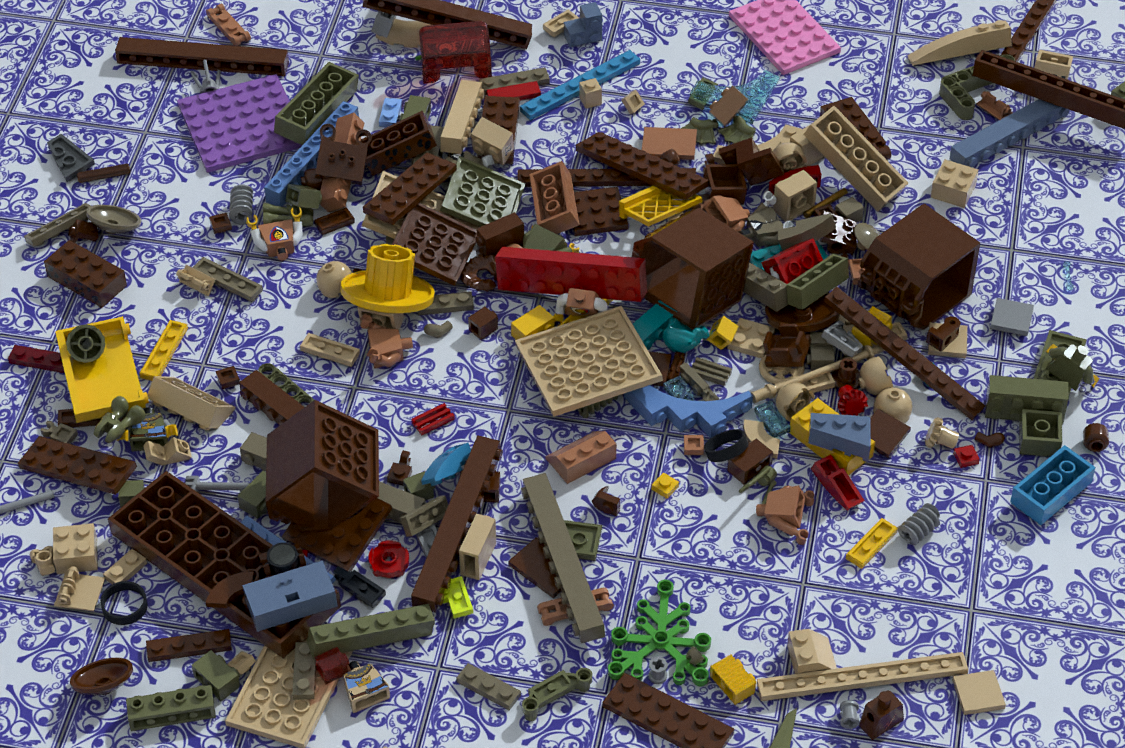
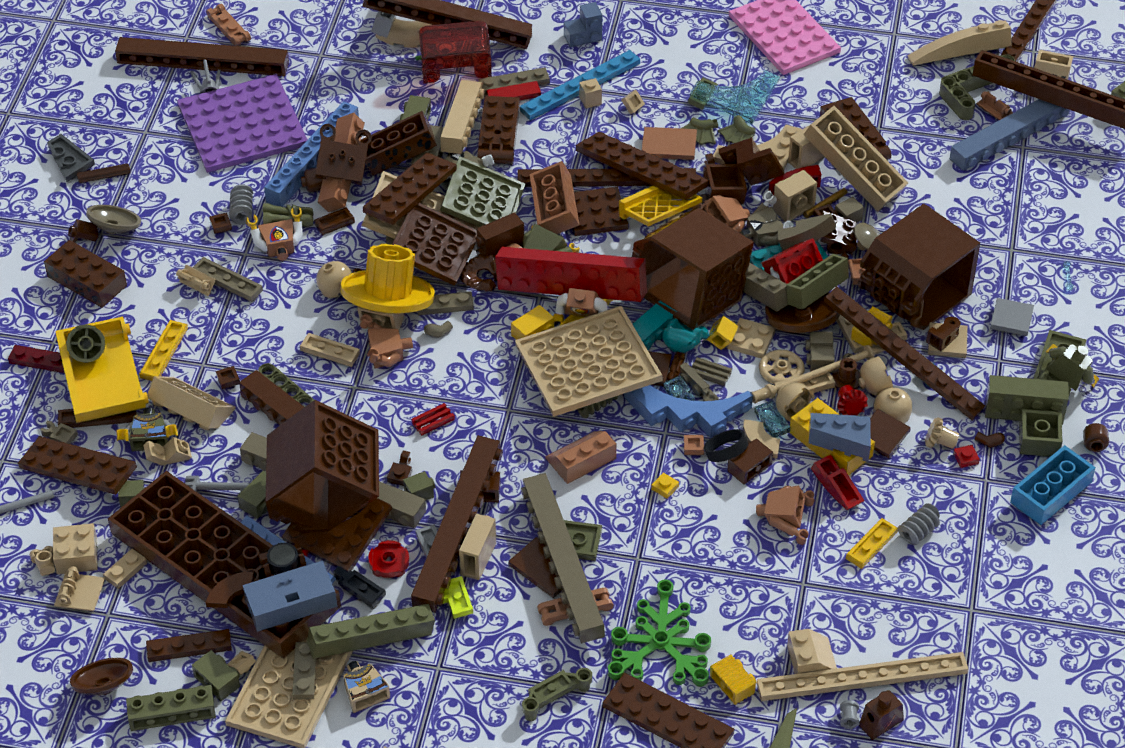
dark tan plate [24,203,91,246] -> none
olive piece [93,396,146,443] -> none
black tyre [100,581,148,625] -> none
olive brick [274,62,359,145] -> none
olive brick [285,184,322,209] -> none
clear red brick [314,647,349,684] -> none
light blue plate [379,98,402,127] -> none
dark tan plate [400,495,448,537] -> none
dark azure slope [421,443,472,486] -> none
dark tan plate [456,663,521,711] -> none
reddish brown brick [468,306,498,340] -> none
tan brick [471,117,514,165] -> none
tan plate [543,9,579,37] -> none
reddish brown plate [592,486,620,516] -> none
light grey bush [648,657,668,684] -> none
reddish brown piece [660,149,680,166] -> none
dark tan hinge [686,646,704,665] -> none
medium nougat brick [709,85,748,127] -> none
olive plant [739,466,777,504] -> none
reddish brown panel [763,324,812,367] -> none
tan cylinder [773,142,807,173] -> none
light grey wing [821,321,863,357] -> none
tan brick [931,159,979,208] -> none
tan tile [952,670,1006,715] -> none

